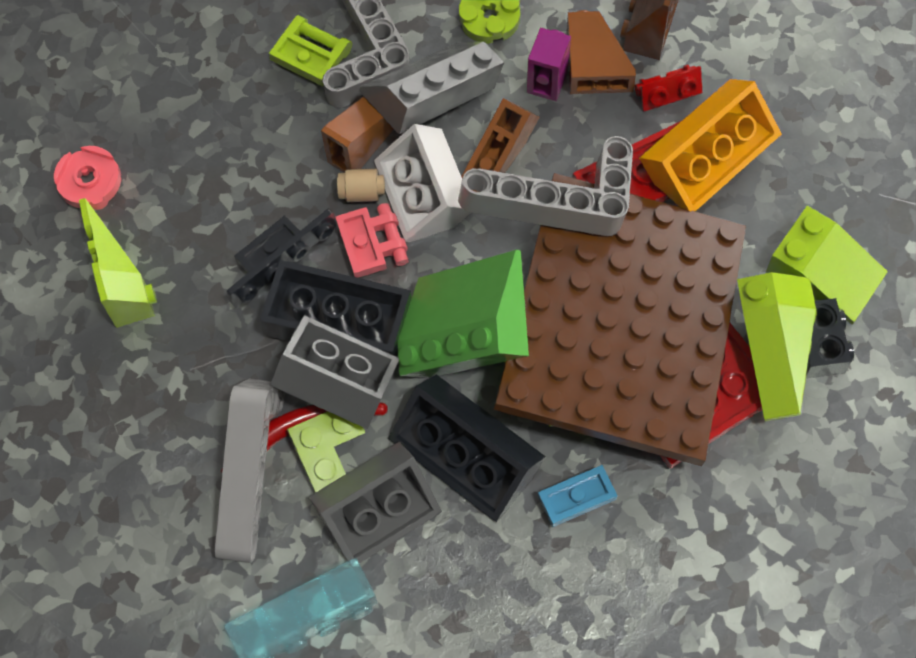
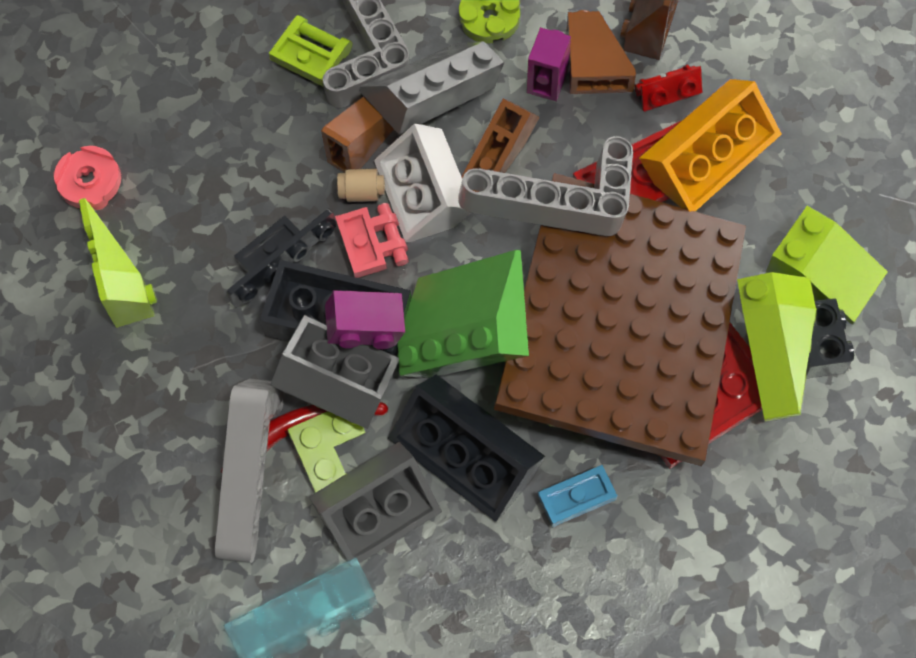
none -> magenta brick [325,291,405,349]

